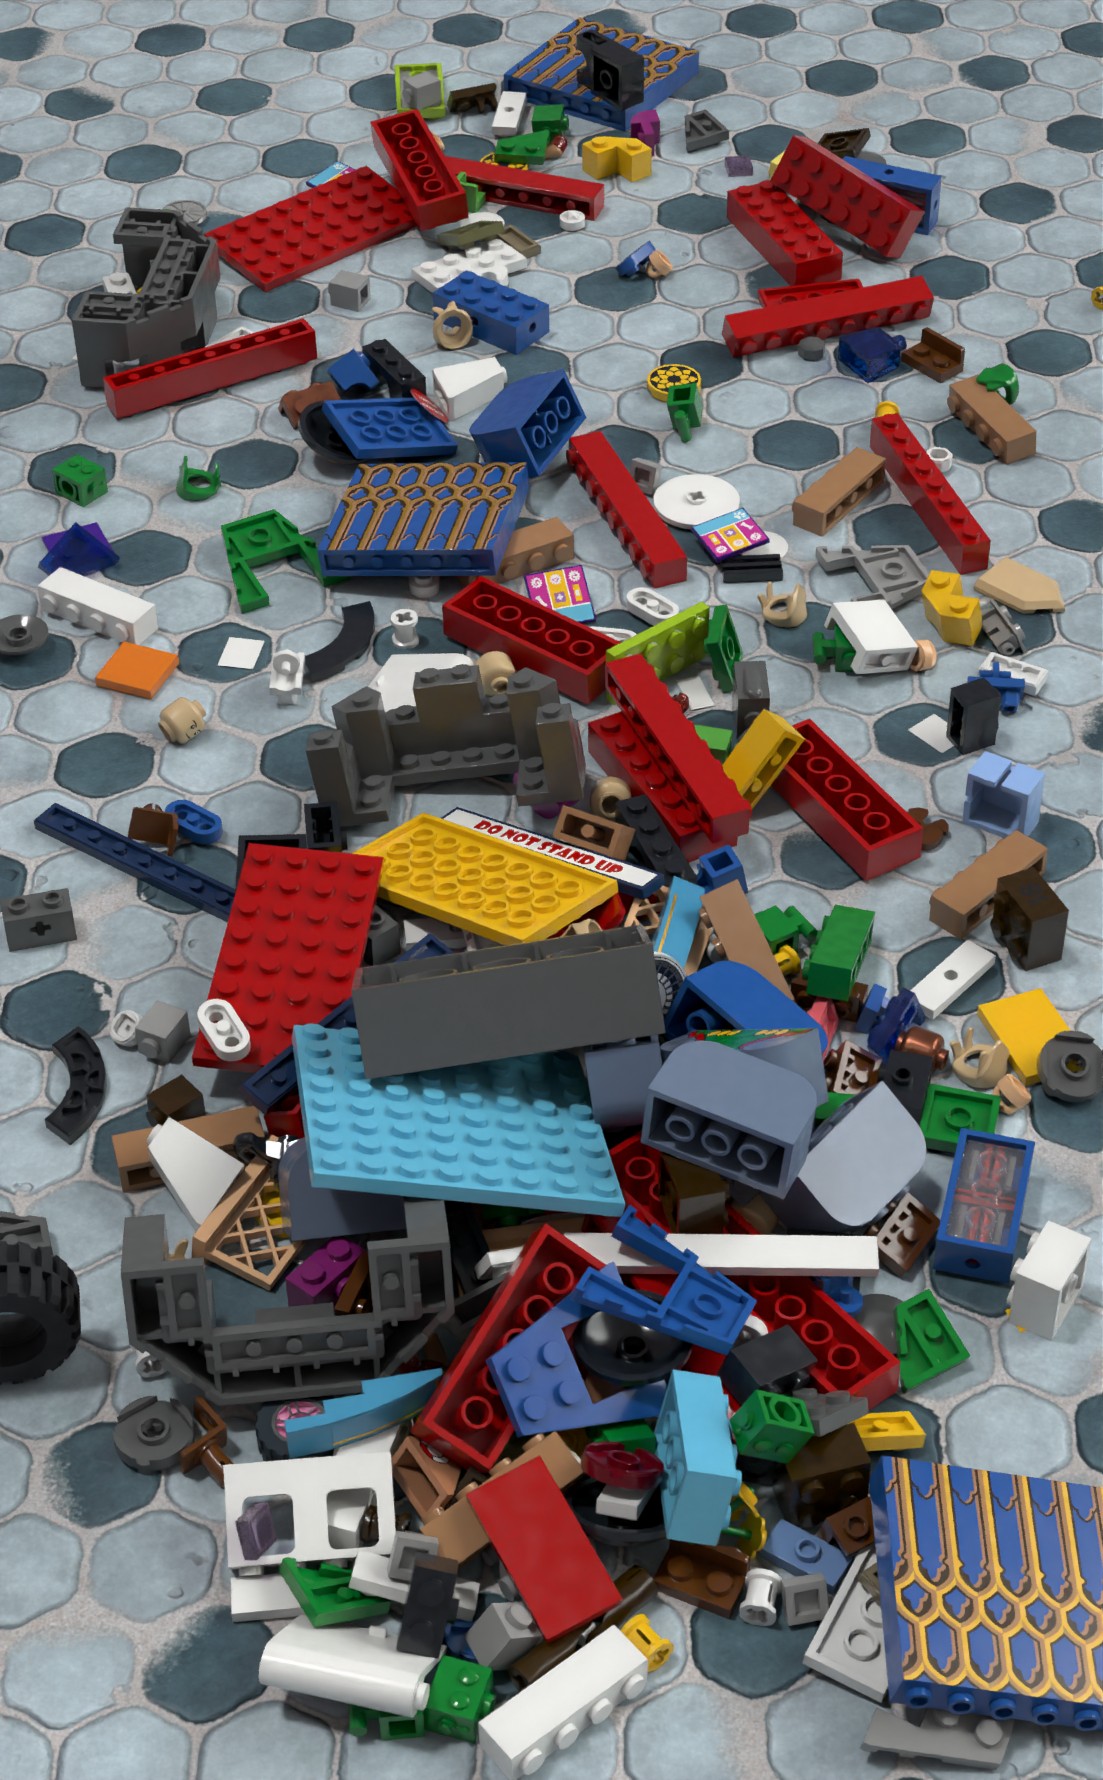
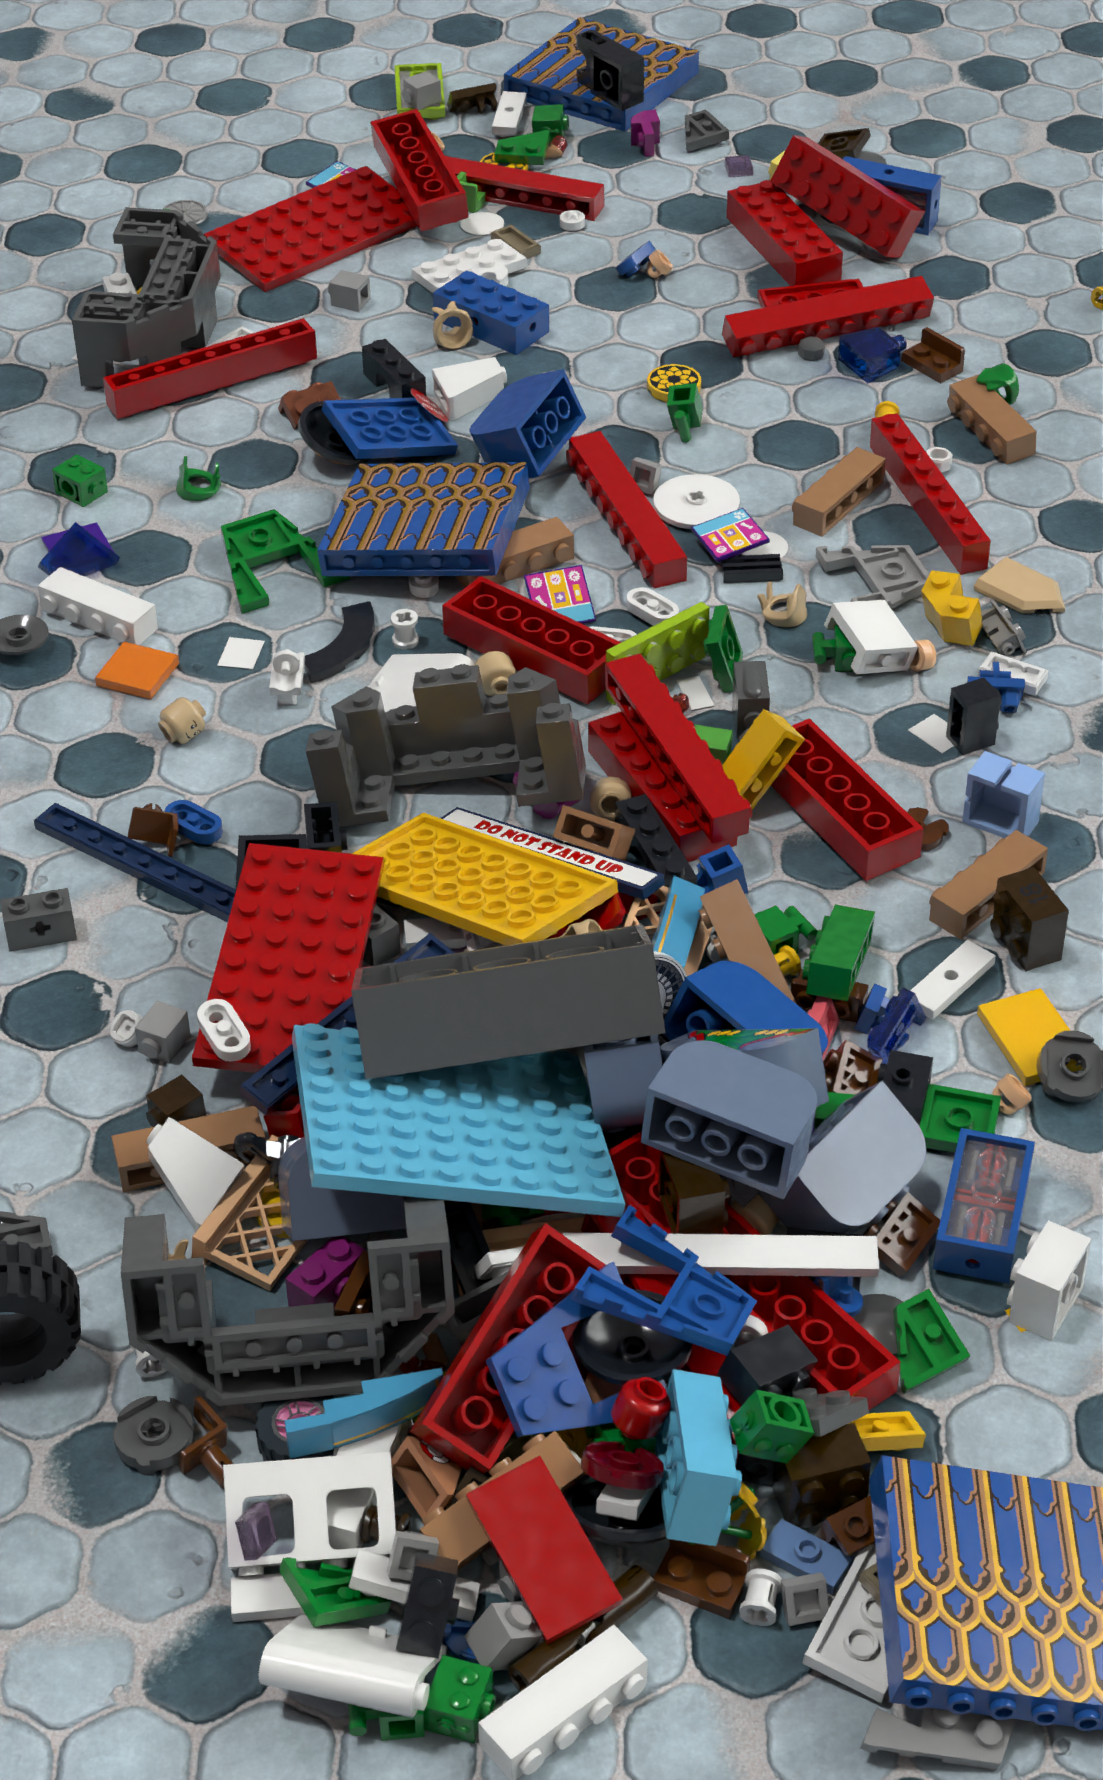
black tile [45,1026,107,1145] -> none
blue brick [327,349,379,394] -> none
olive plate [436,220,505,249] -> none
yellow brick [582,136,652,183] -> none
yellow bush [620,1614,674,1673] -> none
copper head [894,1026,949,1076] -> none
tan piece [949,1027,1010,1089] -> none
none -> red head [611,1377,671,1440]

